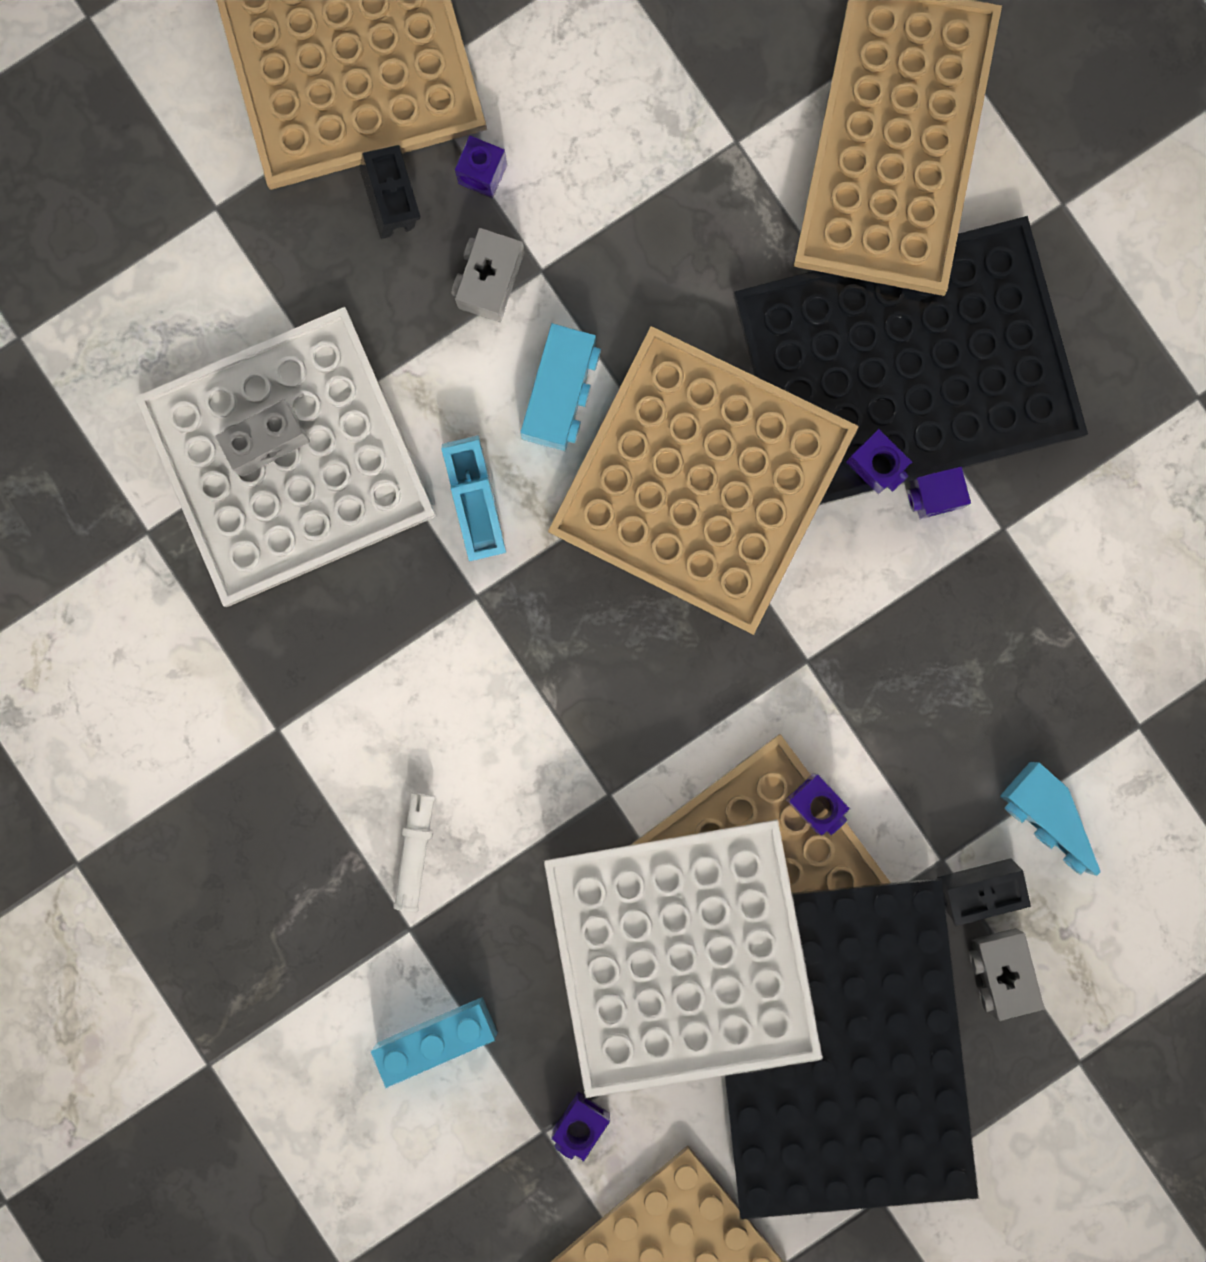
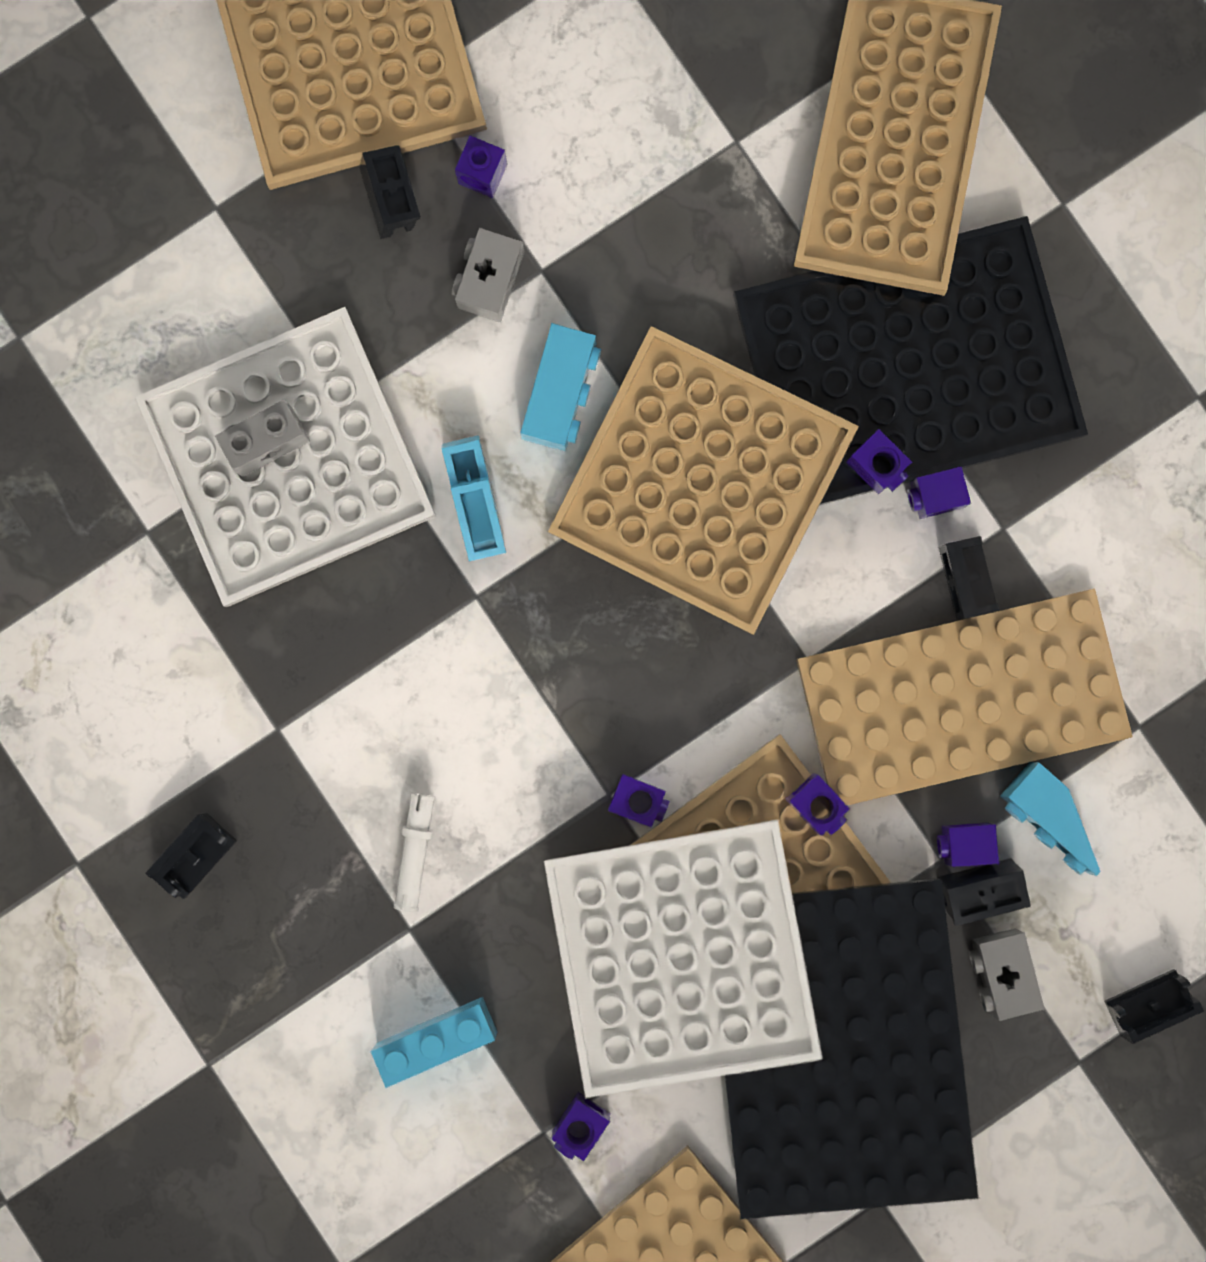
none -> black hinge [145,813,237,899]
none -> dark purple brick [608,773,670,828]
none -> tan plate [796,588,1133,805]
none -> dark purple brick [937,822,999,867]
none -> black hinge [939,536,1000,621]
none -> black hinge [1104,969,1204,1044]

